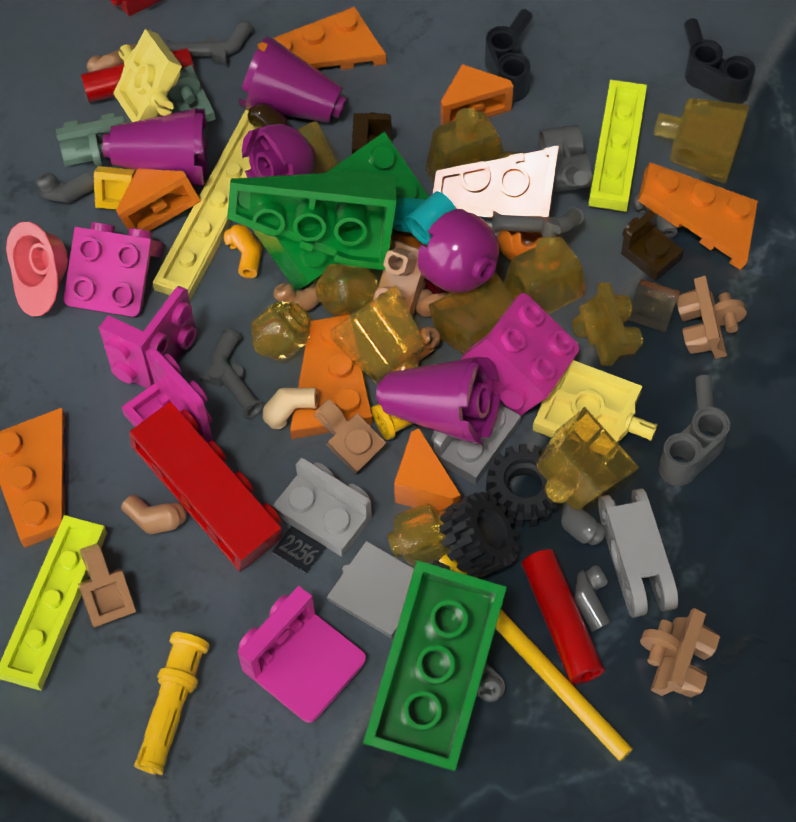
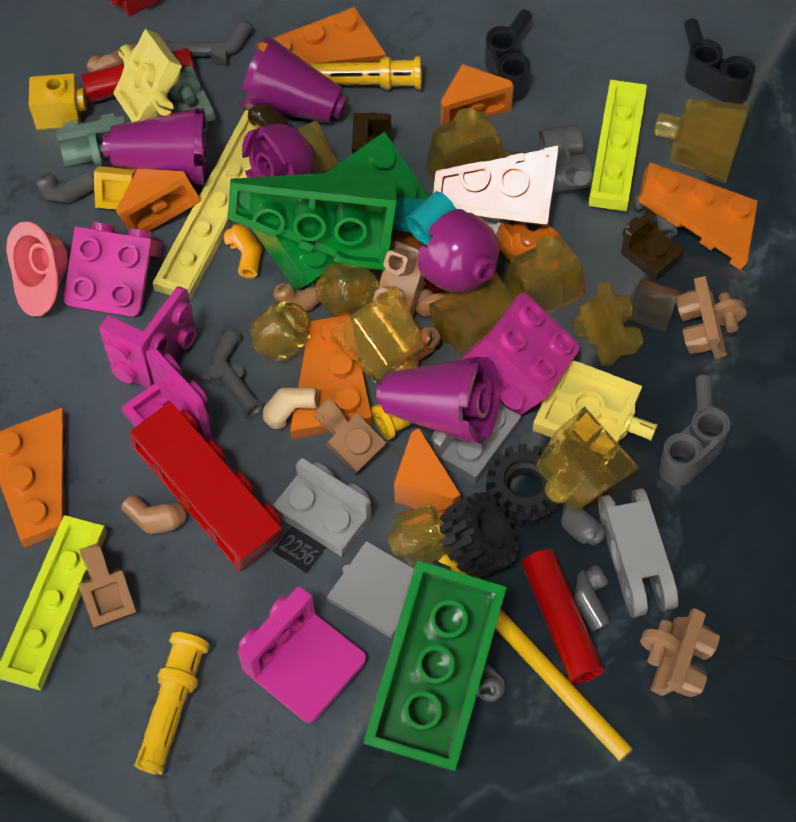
dark grey piece [492,207,584,238] -> none
none -> yellow brick [29,73,87,130]
none -> yellow pin [311,56,422,90]

